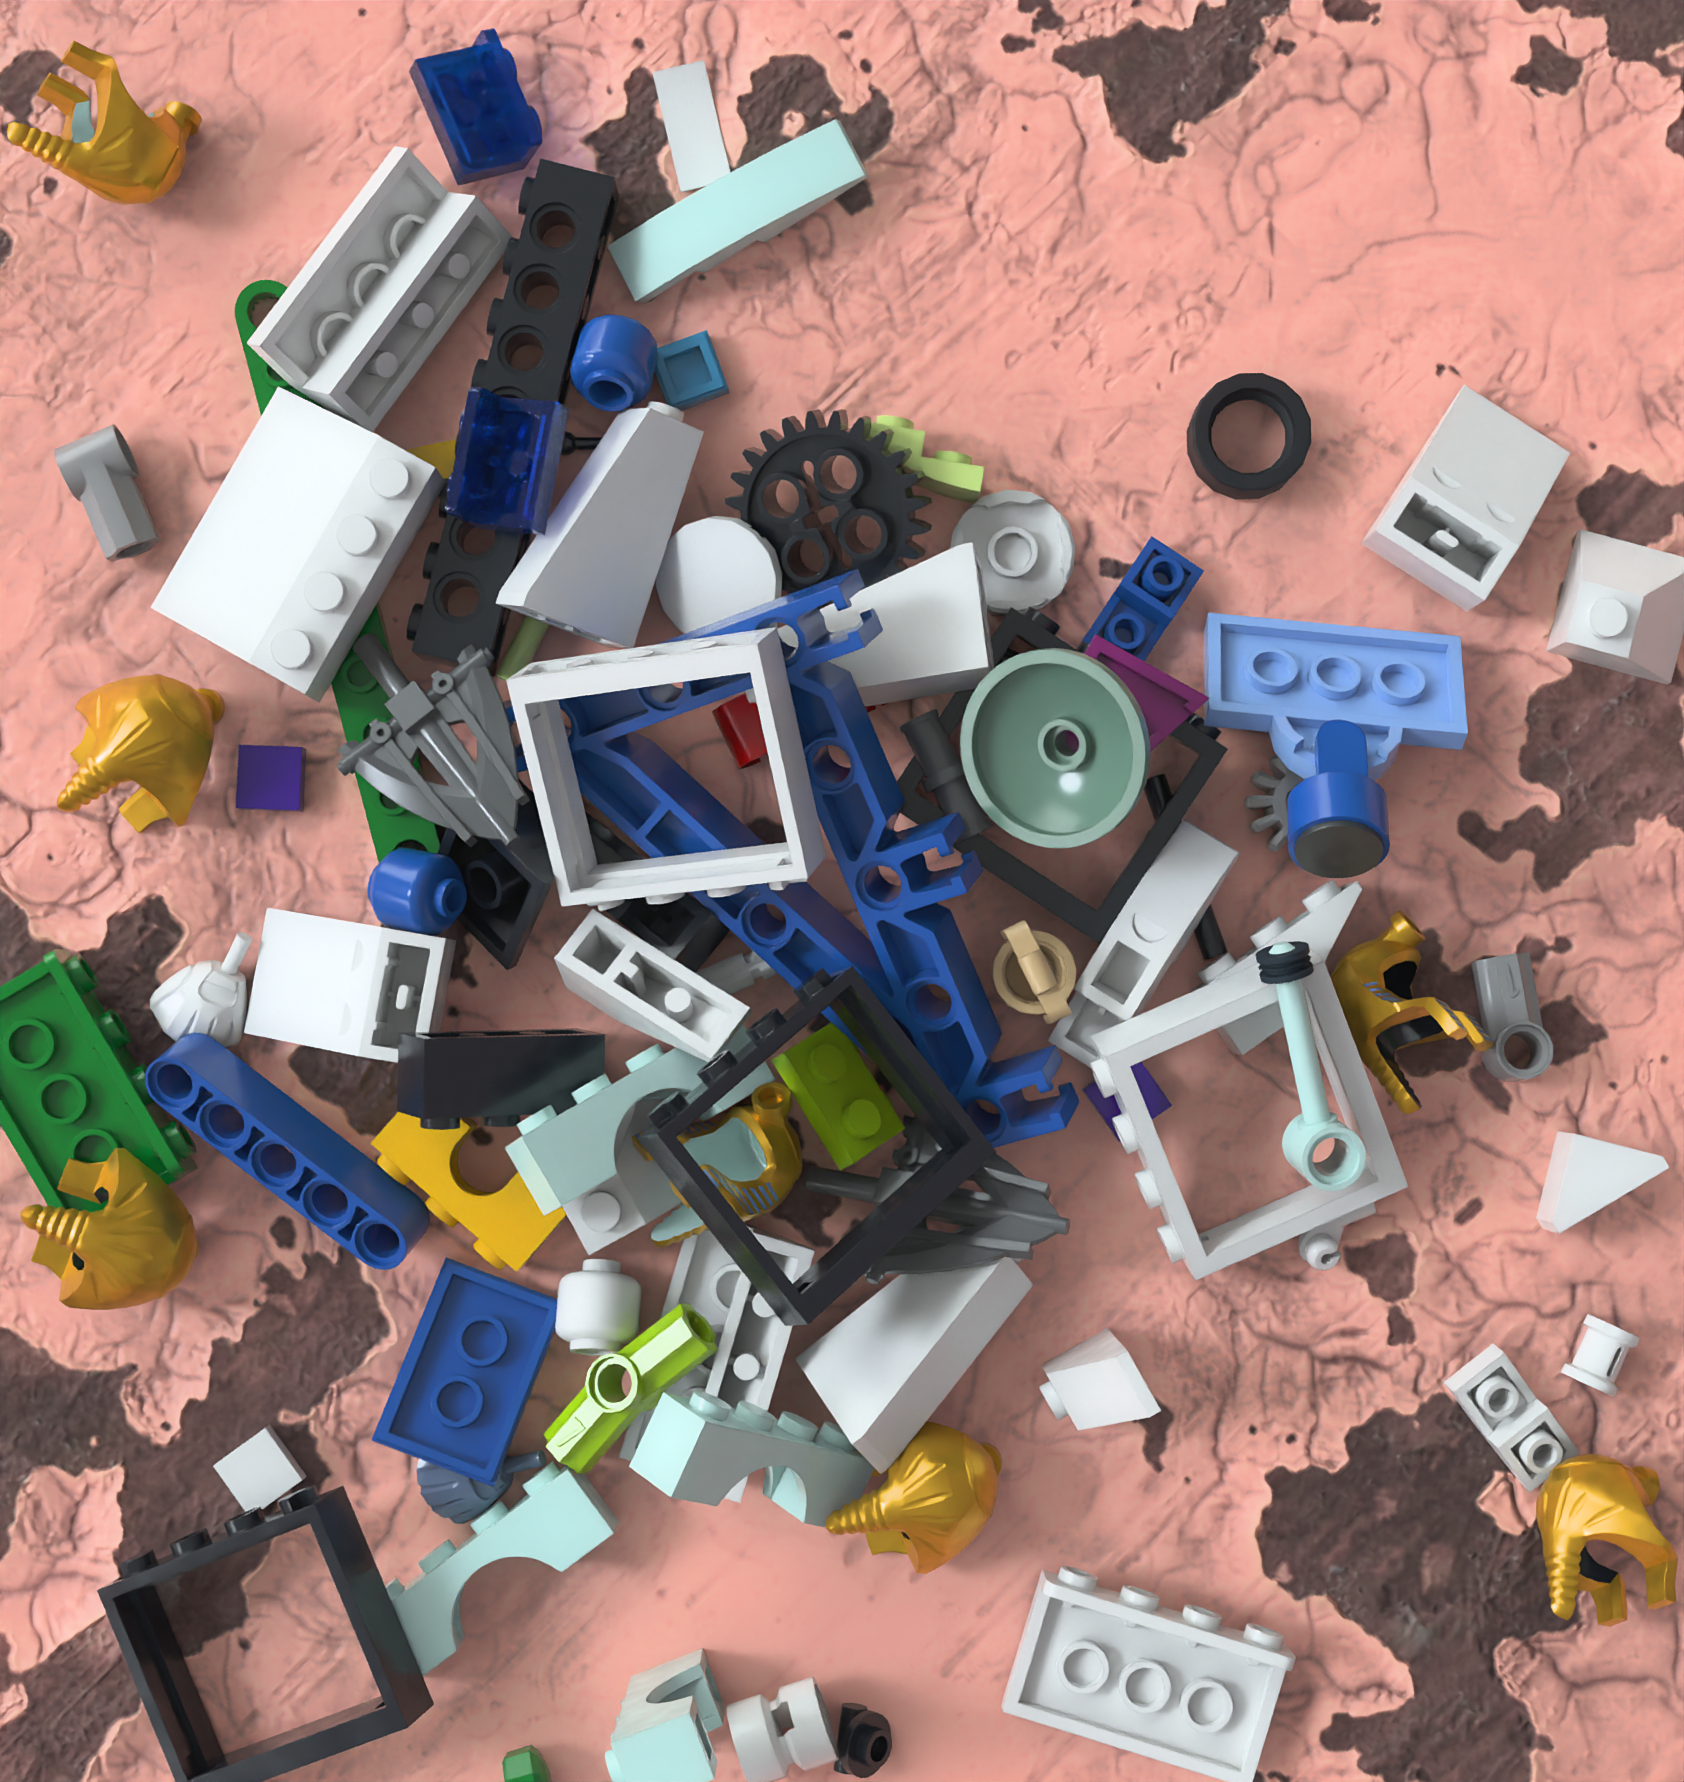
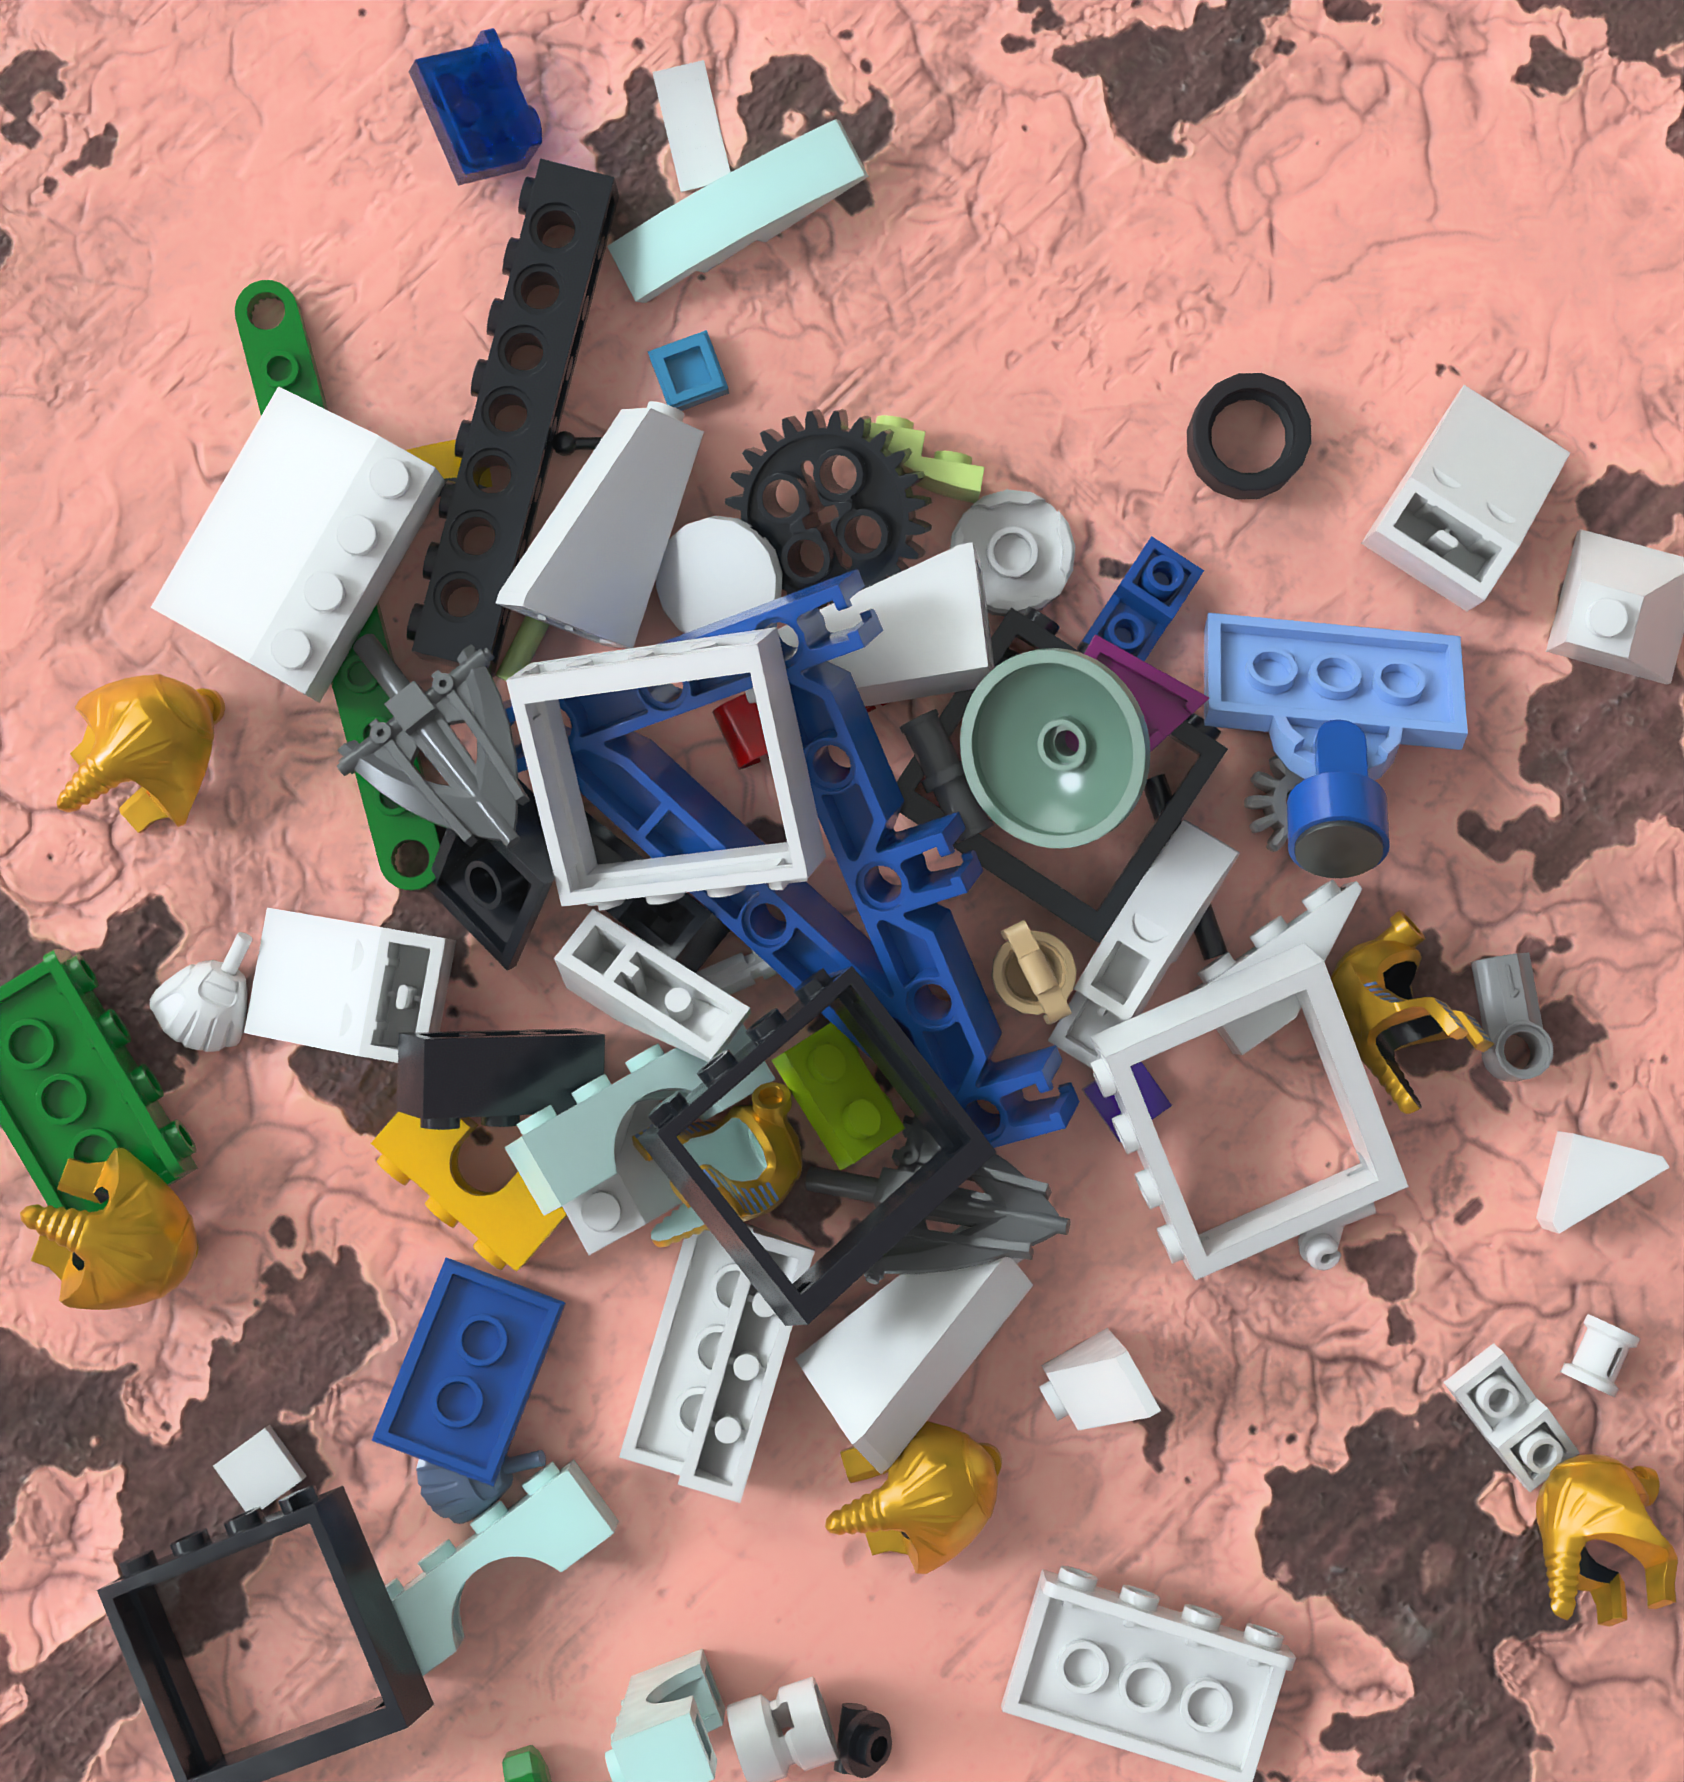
pearl gold piece [7,40,202,205] -> none
light grey piece [54,424,161,562] -> none
blue beam [145,1032,430,1270] -> none
dark purple tile [236,745,306,812] -> none
white slope [247,146,513,432] -> none
blue head [367,848,467,936] -> none
clear blue bracket [446,387,569,535] -> none
lime piece [544,1303,718,1474] -> none
white head [555,1259,642,1356] -> none
blue head [570,314,658,412] -> none
light aqua arch [629,1390,874,1527] -> none
light aqua piece [1255,941,1366,1191] -> none

